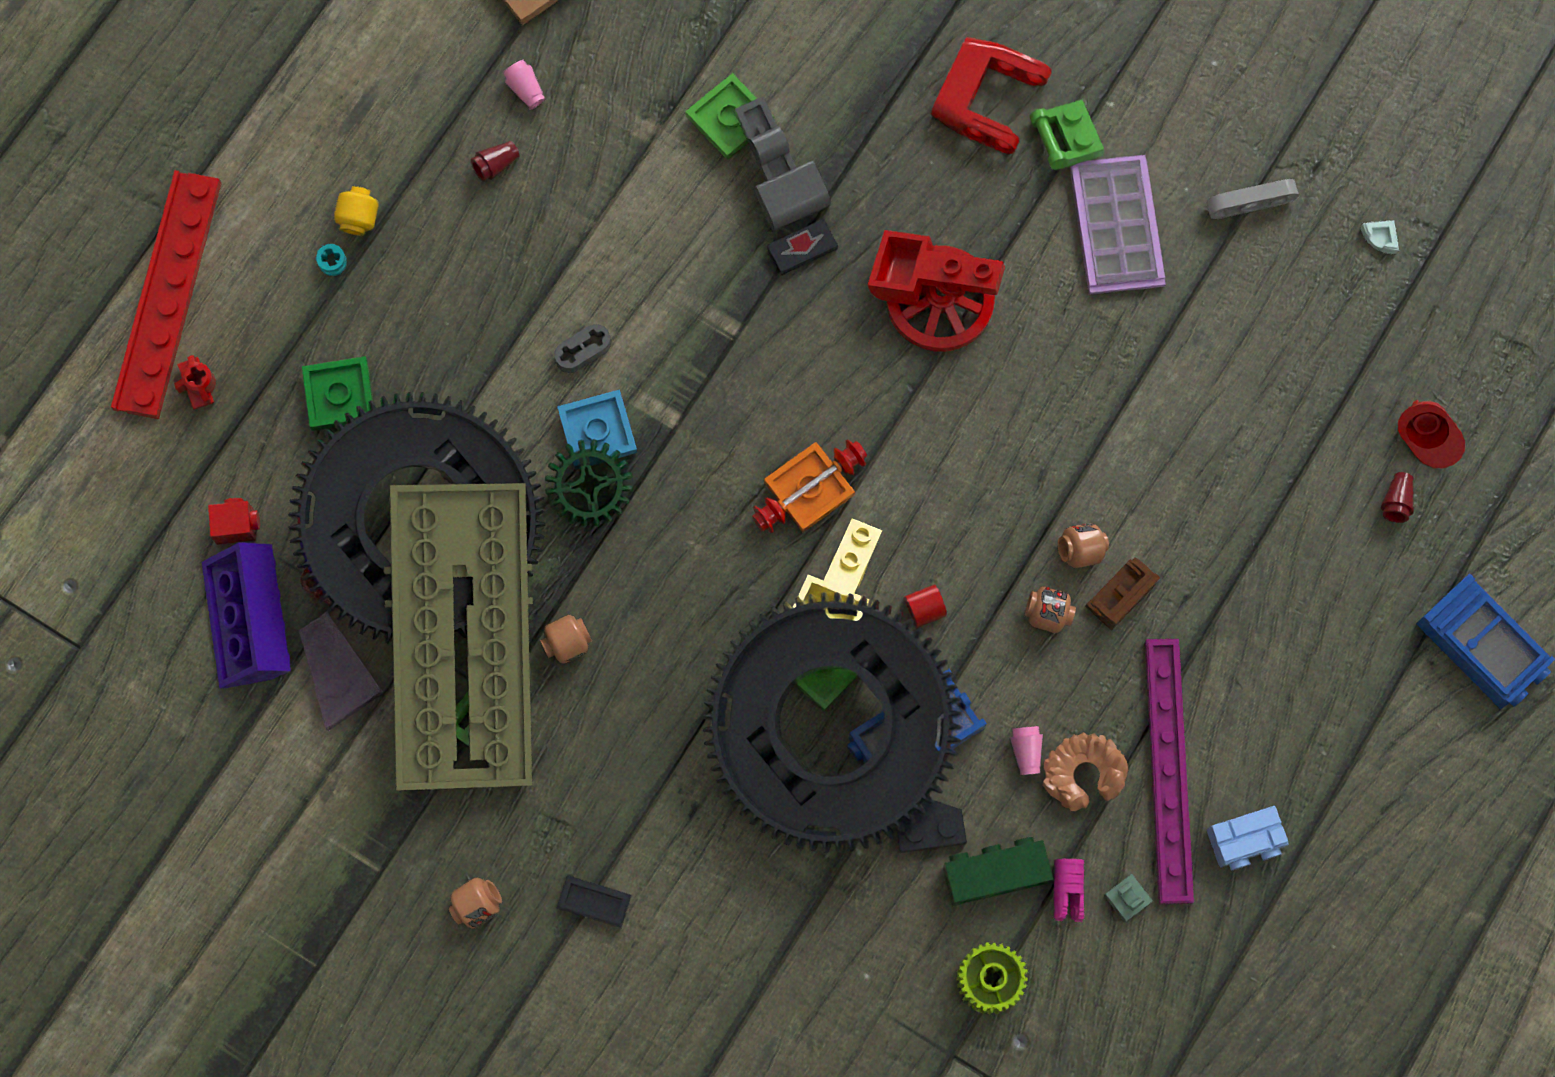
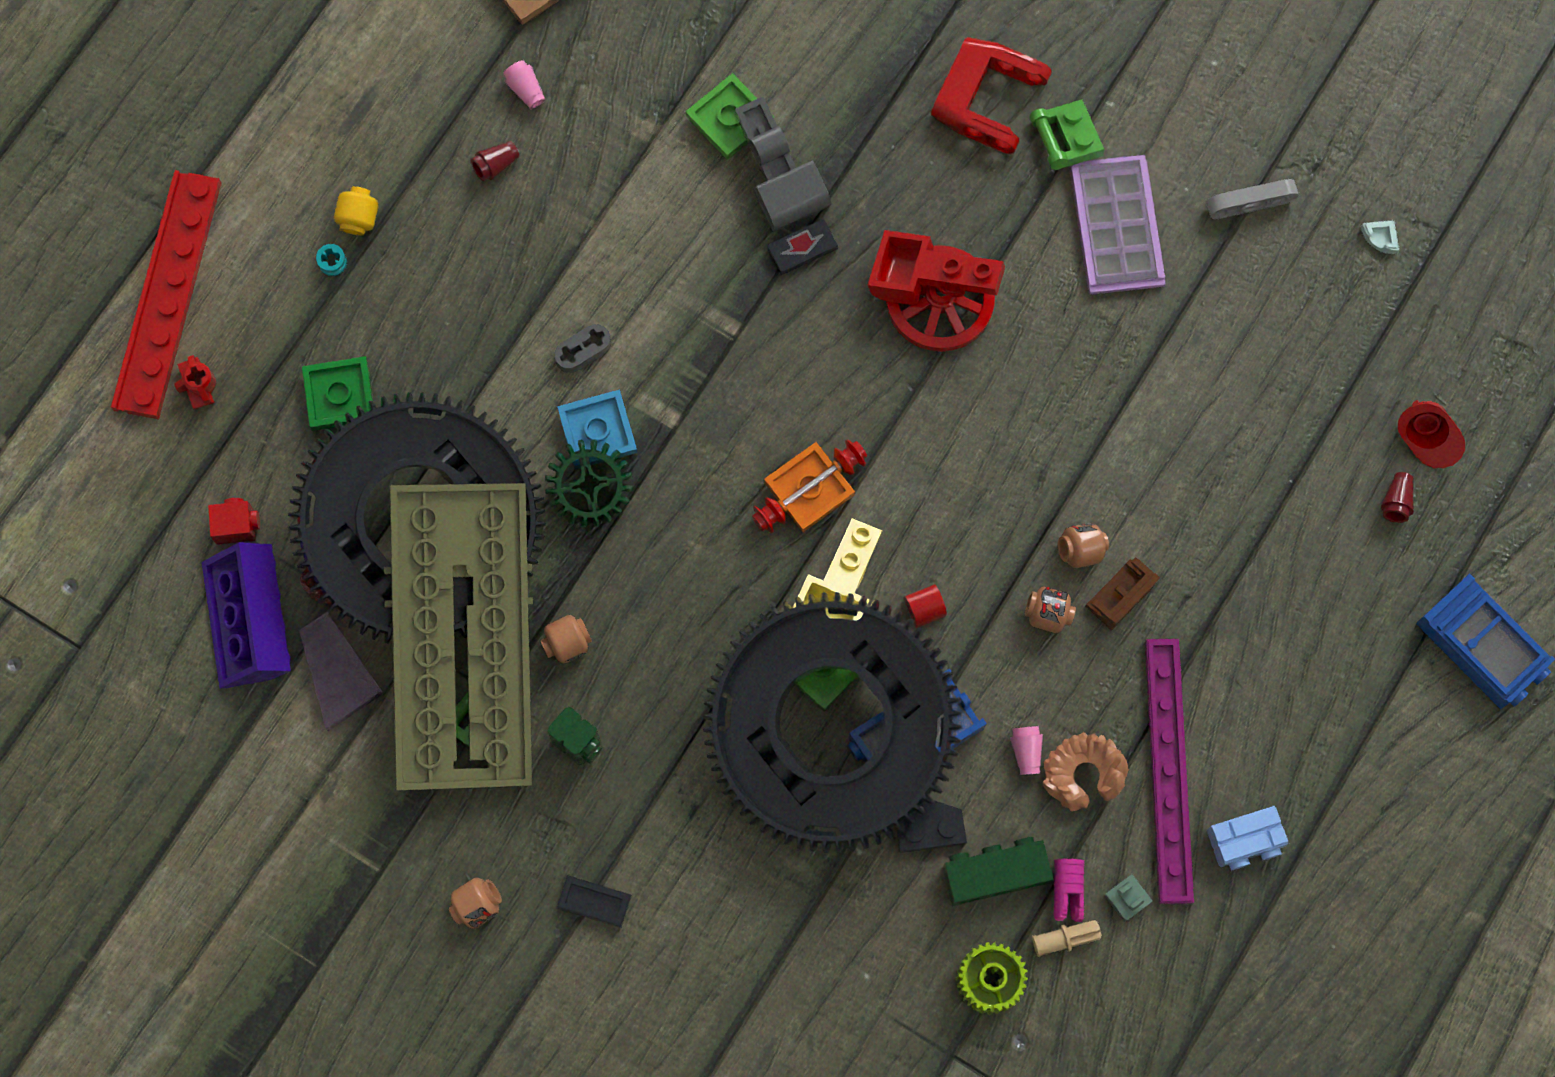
none -> dark green brick [548,706,602,766]
none -> tan axle [1032,920,1101,957]

